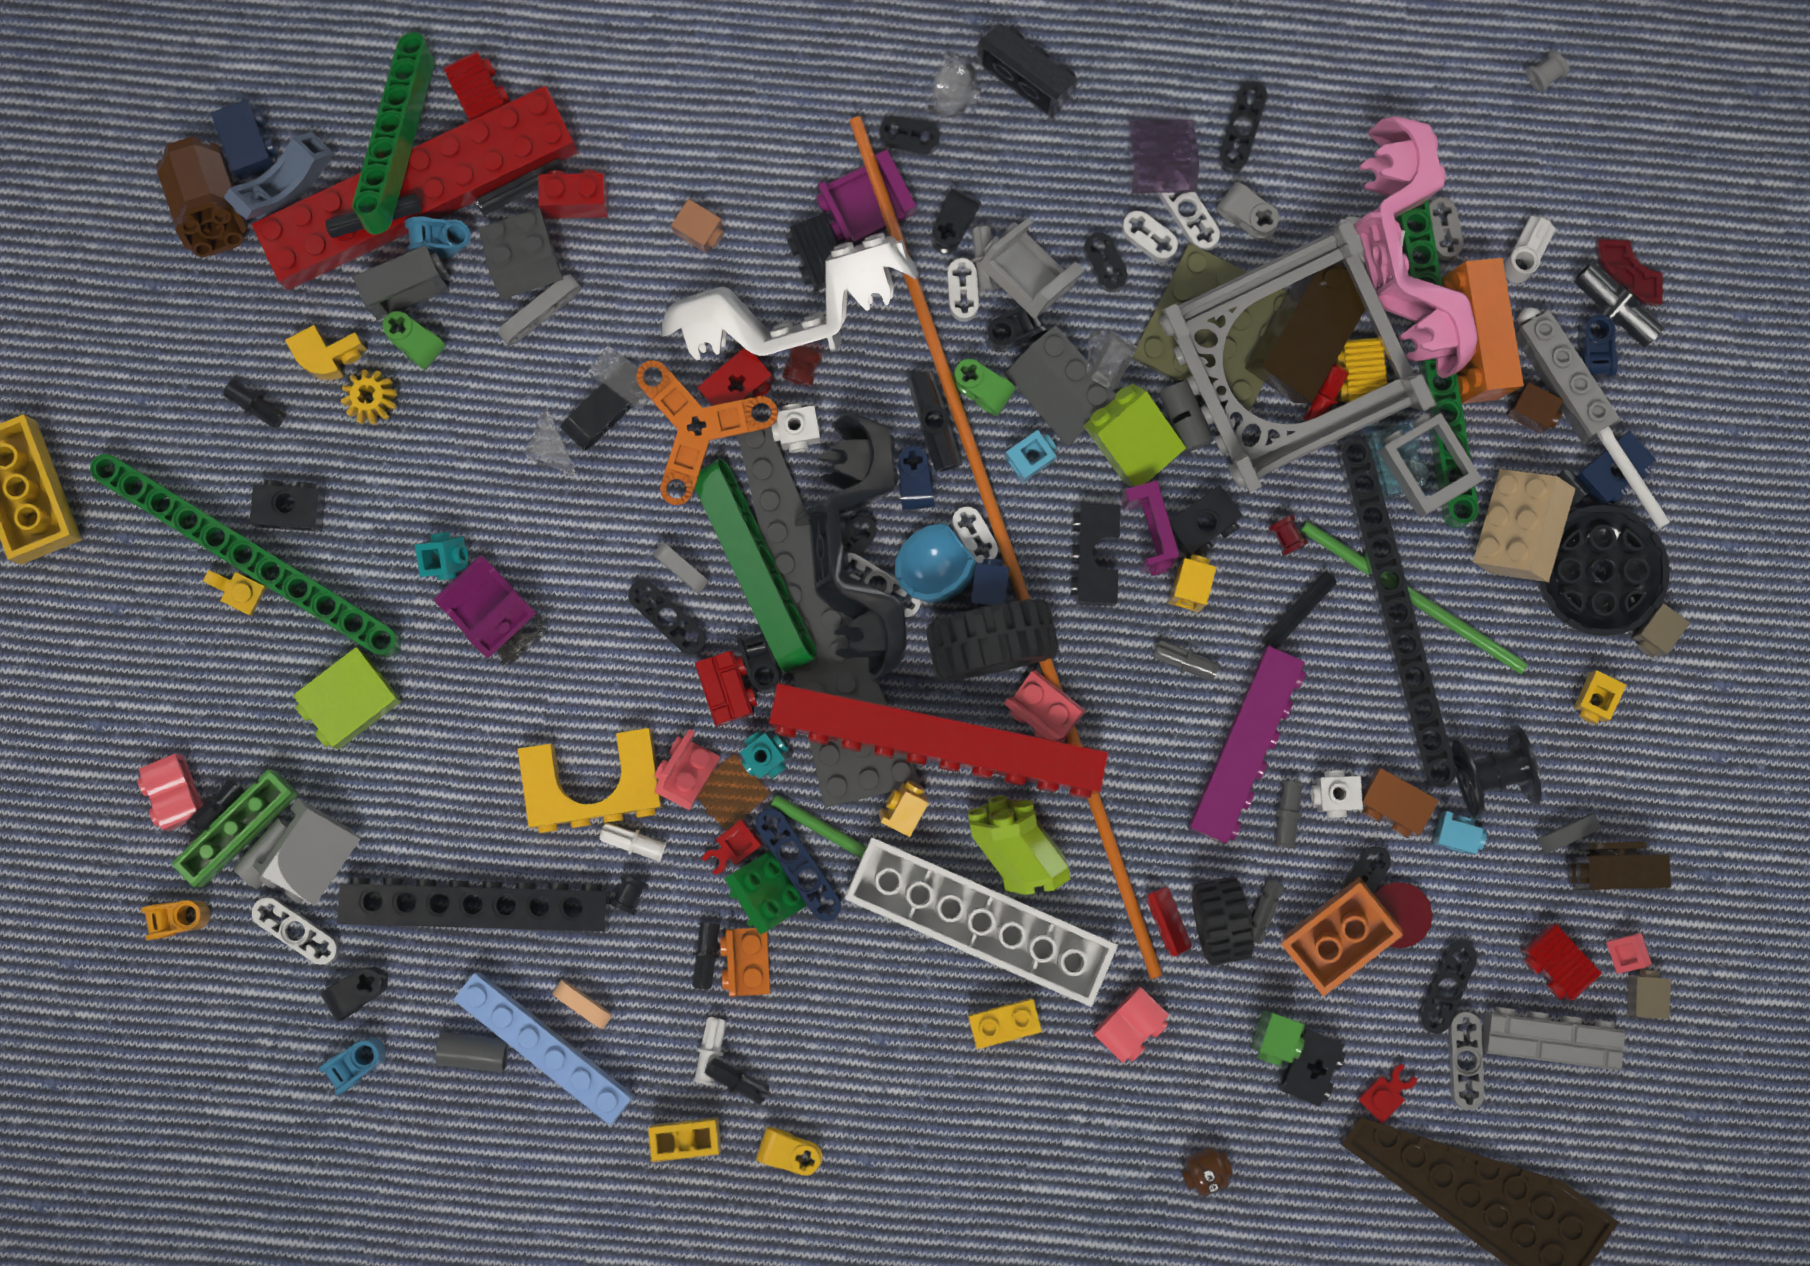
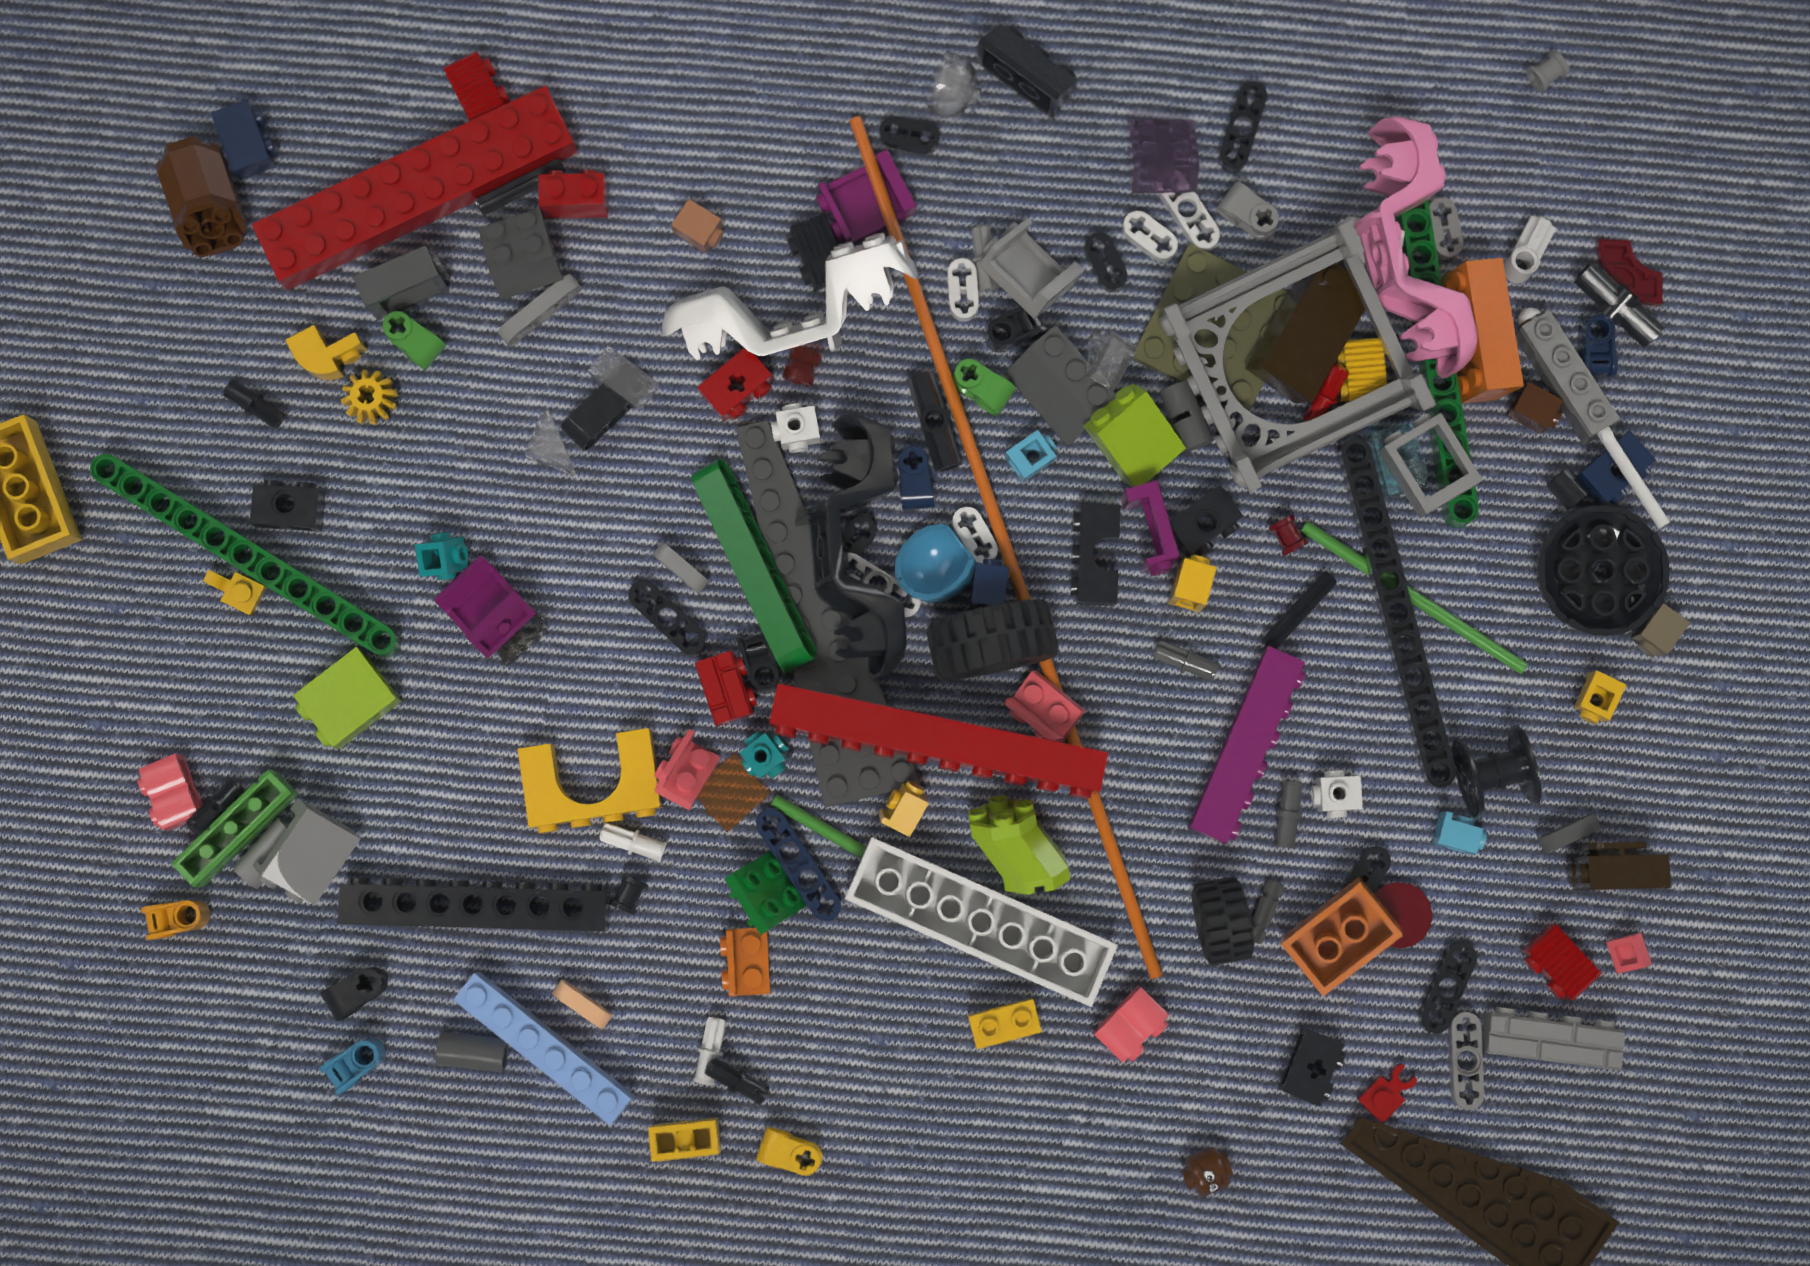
sand blue arch [224,132,334,220] -> none
white beam [252,898,340,965] -> none
black axle [325,193,422,238] -> none
green beam [352,32,435,234] -> none
dark azure piece [404,217,471,258] -> none
orange piece [636,360,778,505] -> none
black axle [692,922,720,990] -> none
red plate [702,818,764,875] -> none
black piece [931,188,981,254] -> none
red slope [1145,887,1192,957] -> none
bright green brick [1251,1010,1305,1066] -> none
dark orange brick [1361,768,1439,838] -> none
tan brick [1473,469,1575,582] -> none
dark tan brick [1627,970,1671,1019] -> none

